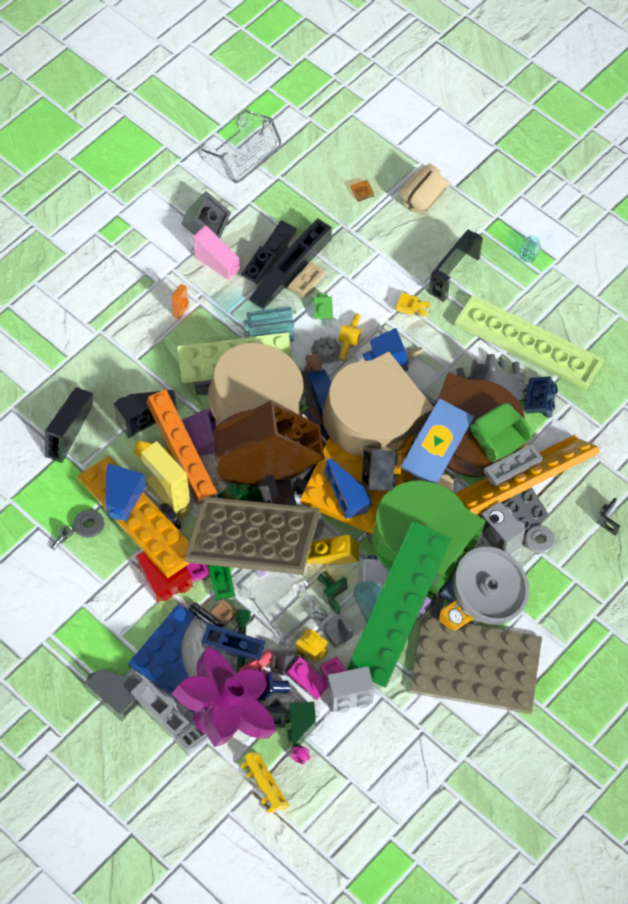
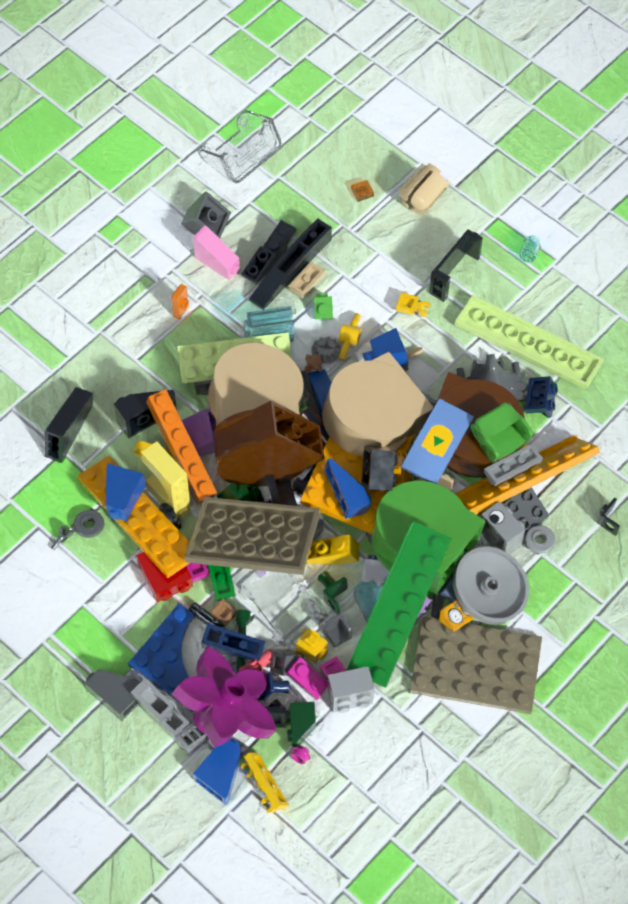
none -> blue slope [193,738,242,805]

